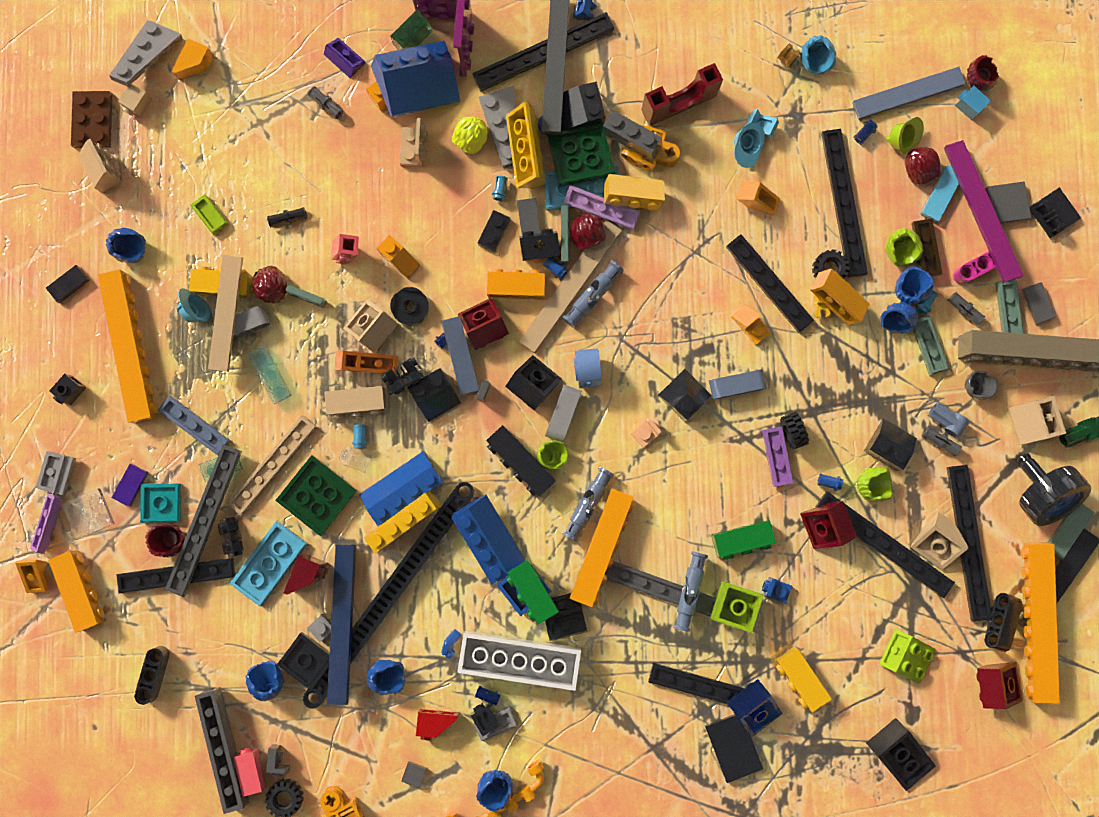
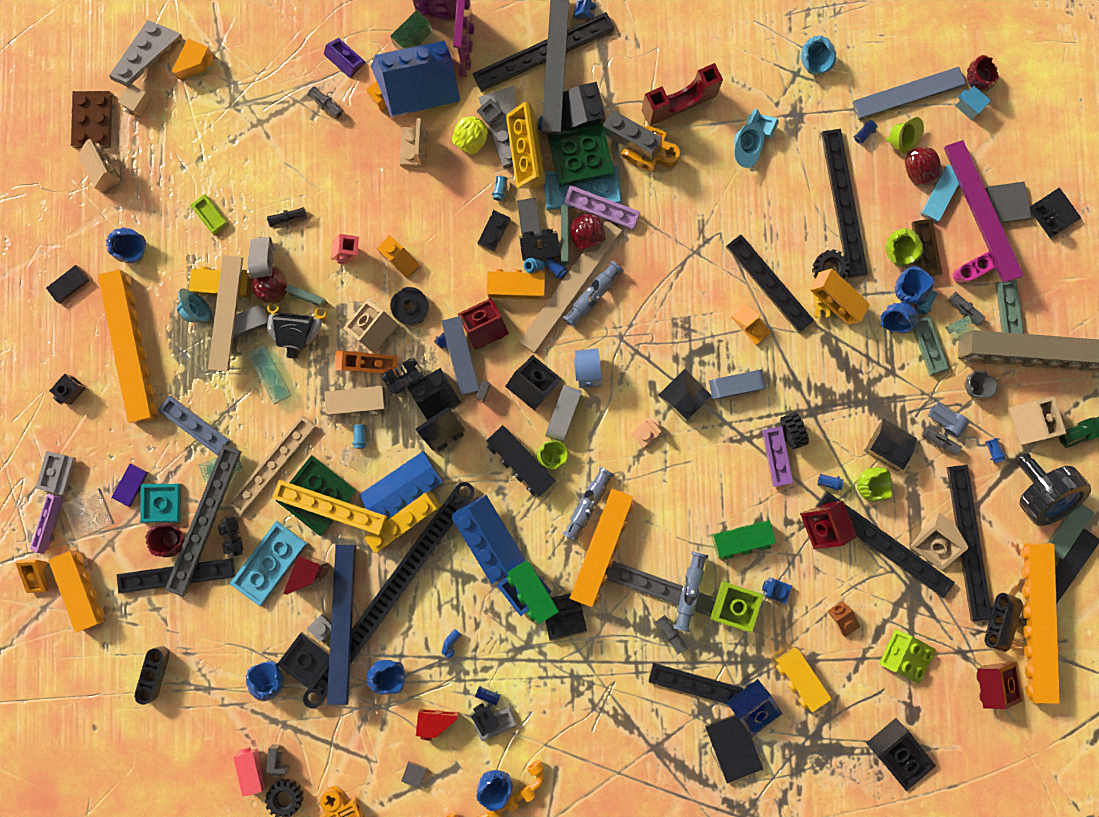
dark grey brick [195,687,249,814] -> none
white brick [457,630,581,691] -> none
yellow brick [604,174,665,211] -> none
light orange slope [736,182,781,216] -> none
pearl gold wheel [777,43,801,68] -> none
dark grey tile [1021,282,1056,324] -> none
none -> light grey beam [248,236,274,279]
none -> black torso [267,304,327,358]
none -> yellow plate [272,480,387,535]
none -> black slope [415,407,466,452]
none -> dark grey tile [477,99,503,126]
none -> dark azure pin [523,258,545,273]
none -> dark grey pin [655,615,688,654]
none -> dark orange bracket [828,601,861,637]
none -> clear light blue plate [945,315,972,334]
none -> blue pin [985,438,1006,463]

